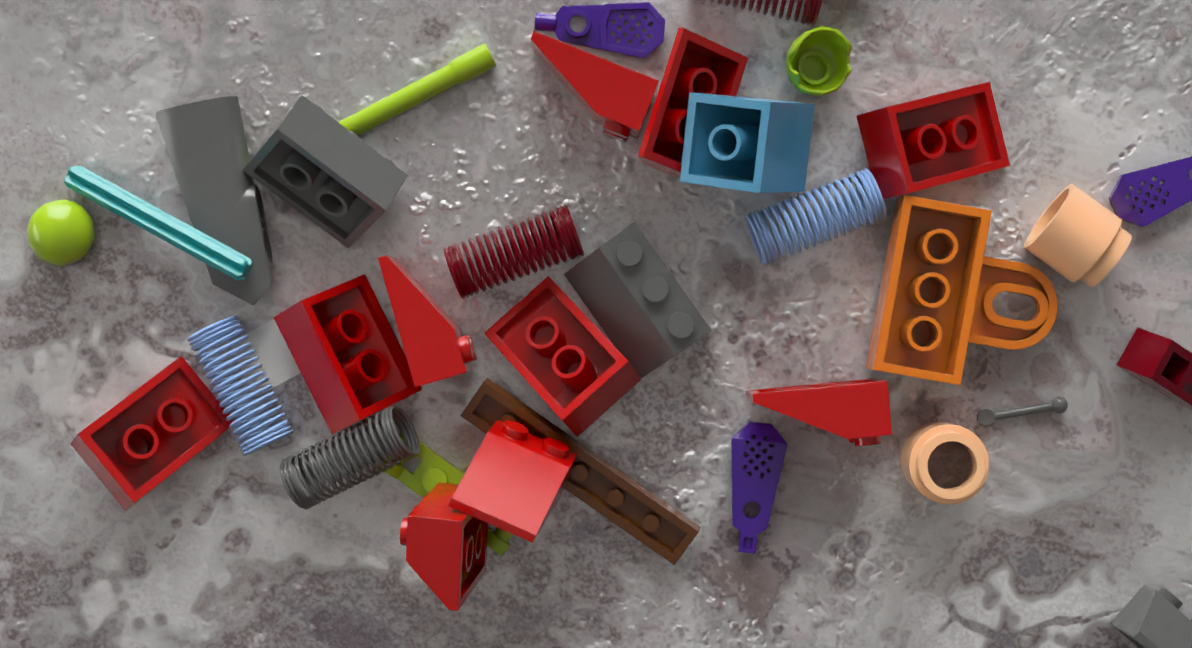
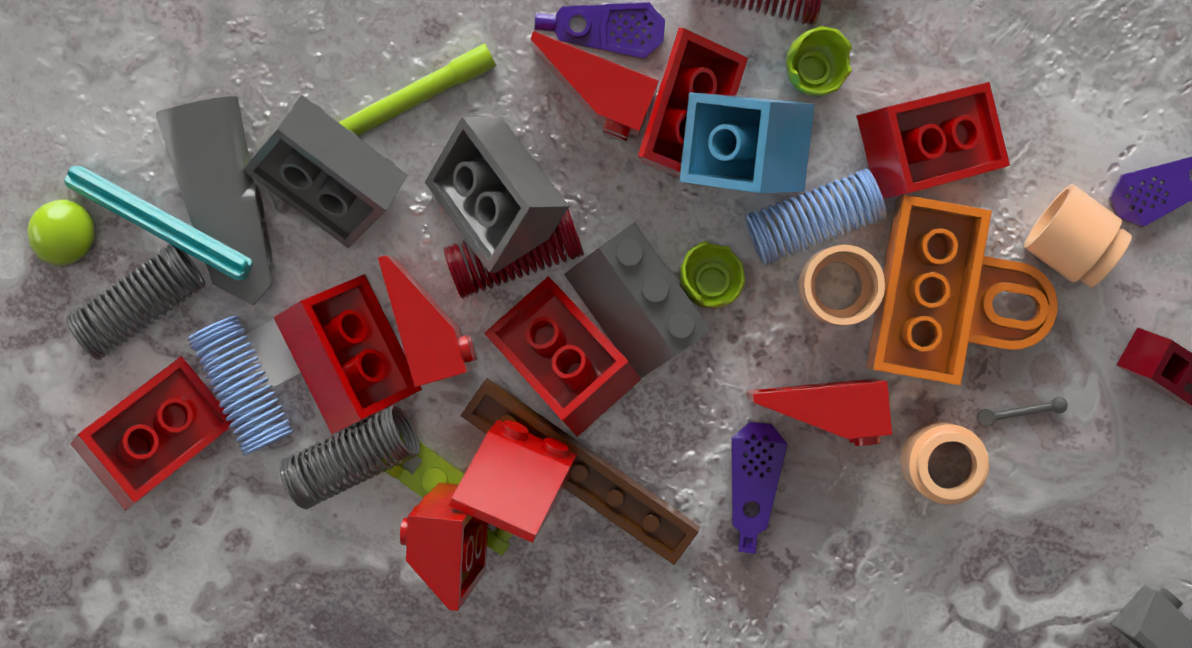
none -> dark grey piece [66,244,205,360]
none -> dark grey slope [425,116,569,273]
none -> lime hair [679,241,746,309]
none -> light nougat piece [798,245,885,325]

